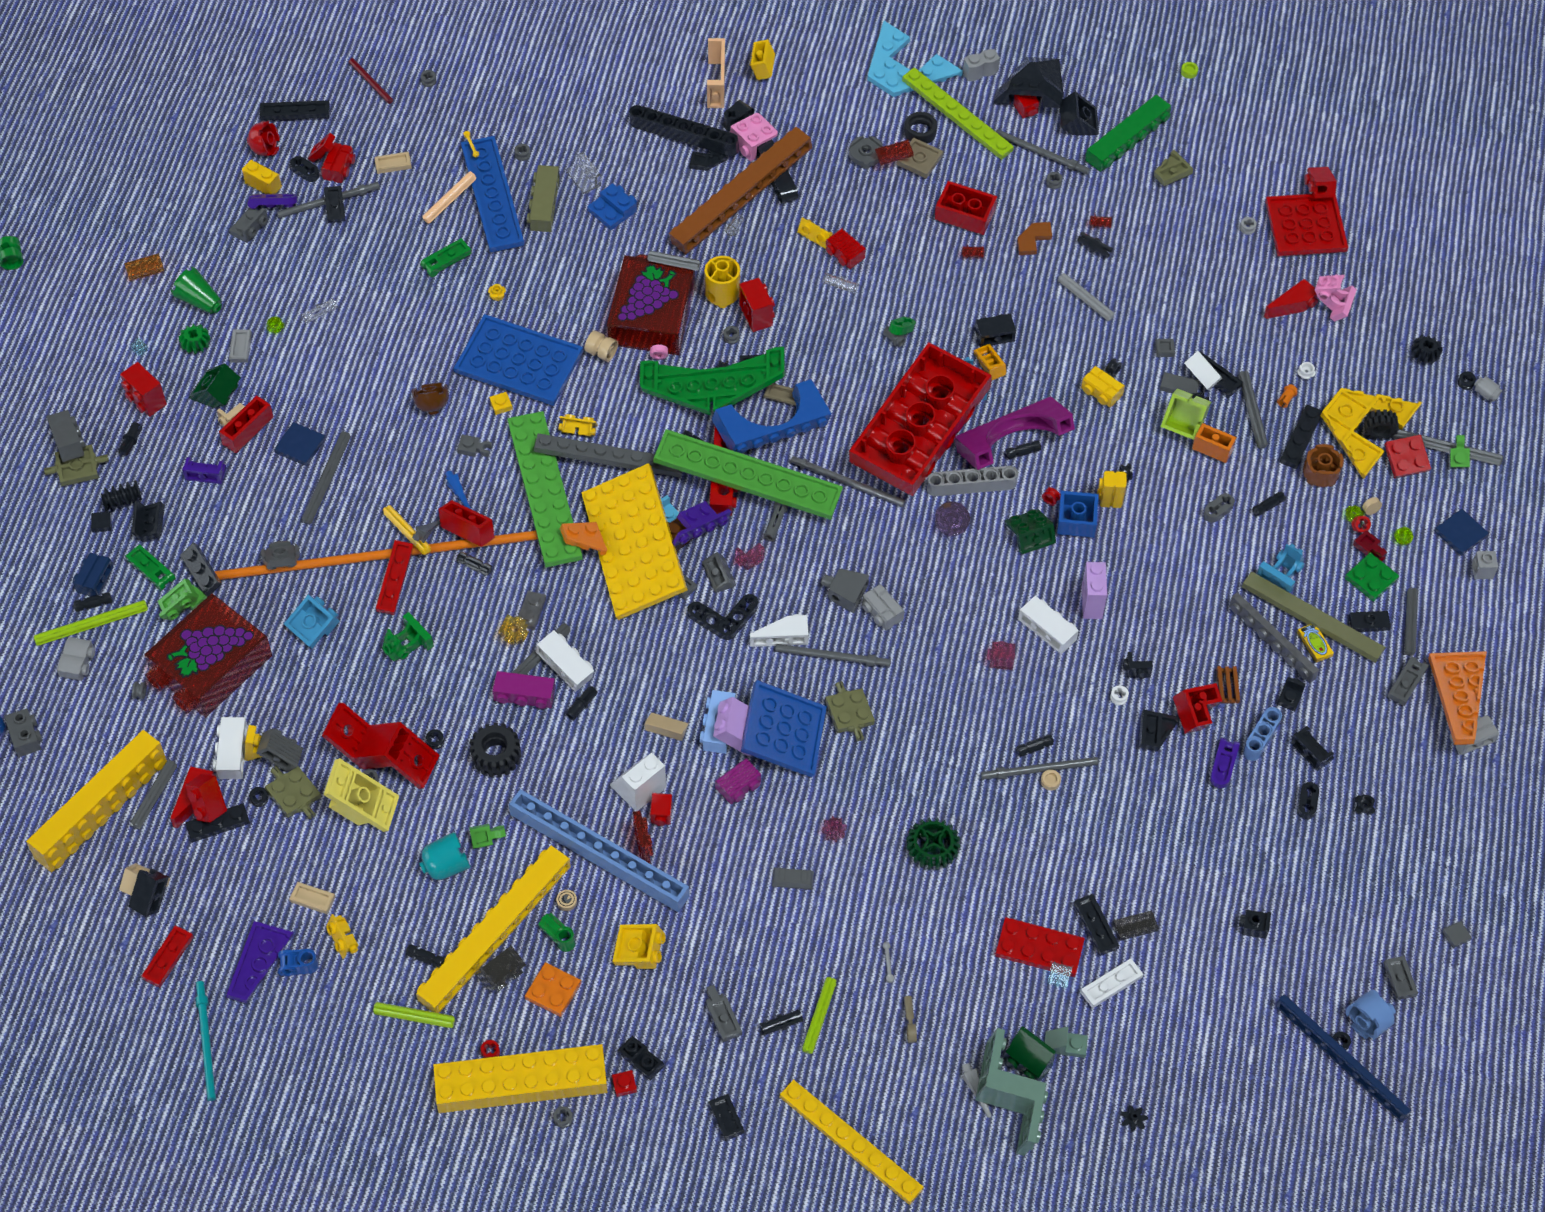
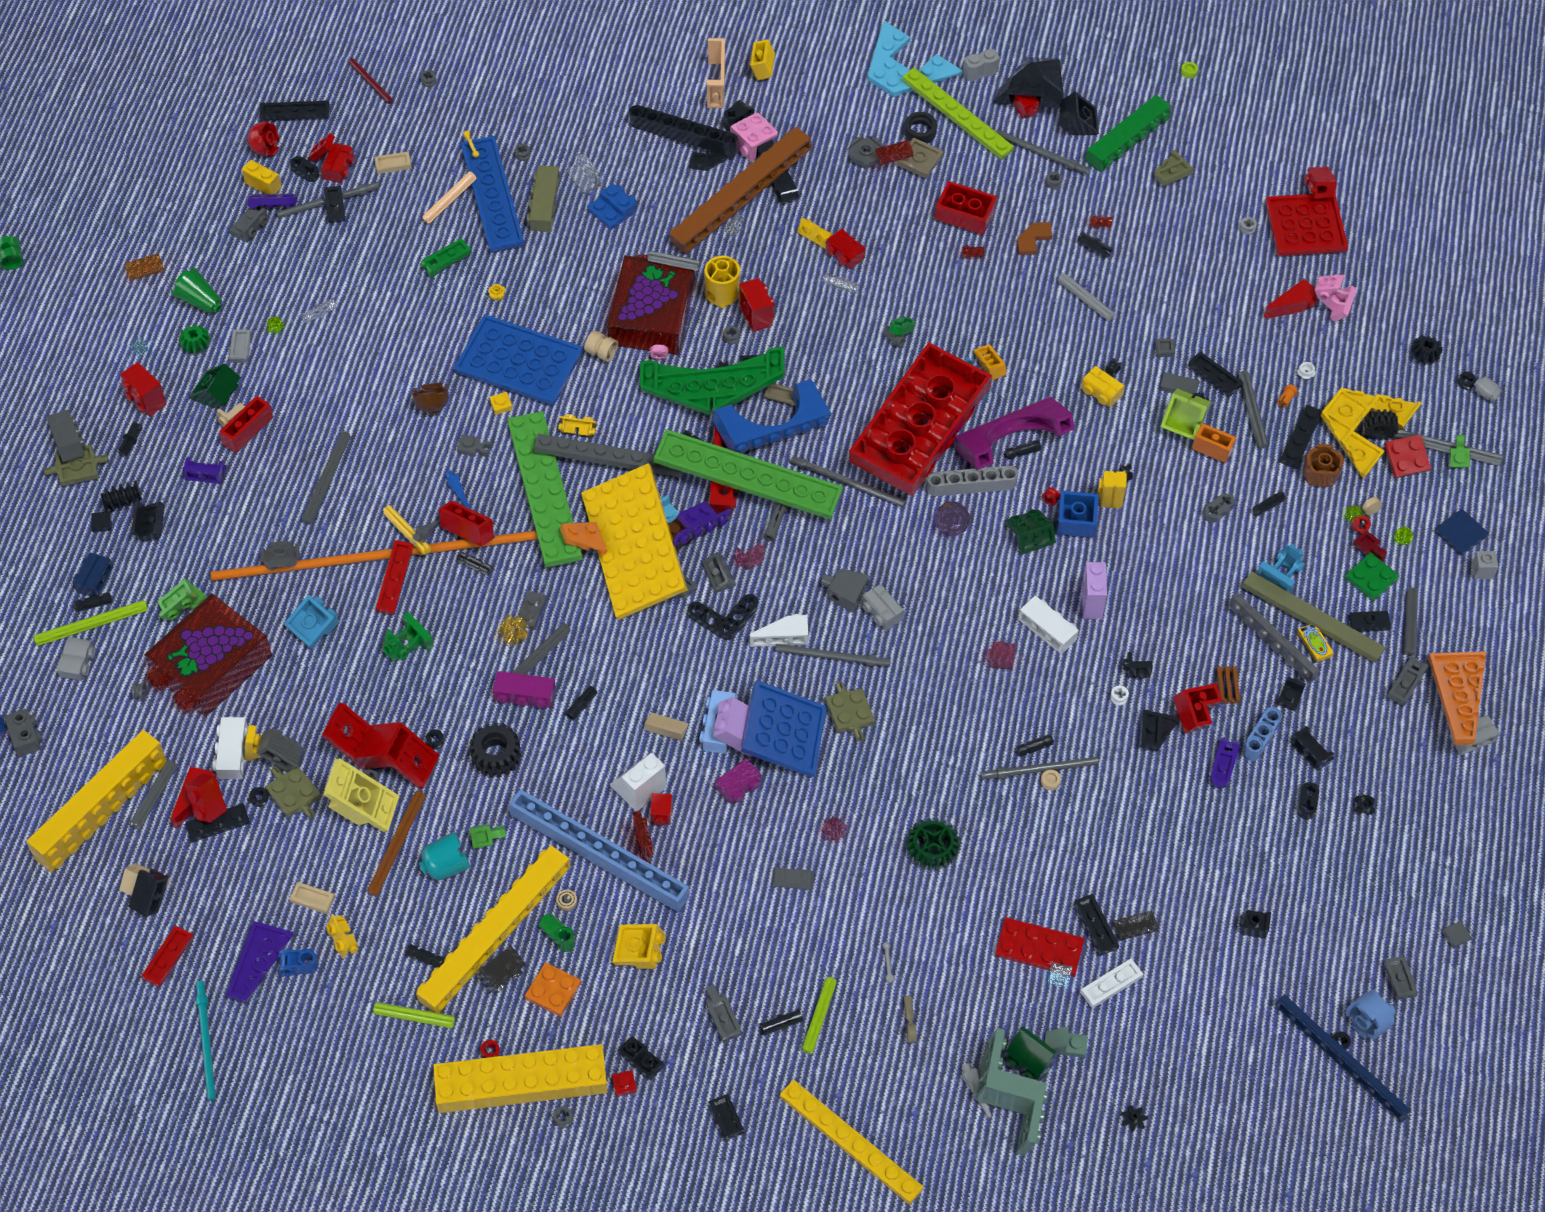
green plate [125,544,176,591] -> none
black plate [180,542,222,596] -> none
dark blue tile [274,422,326,466] -> none
white brick [535,630,594,692] -> none
black brick [974,313,1016,347] -> none
white tile [1184,351,1222,390] -> none
none -> dark orange axle [367,791,425,896]

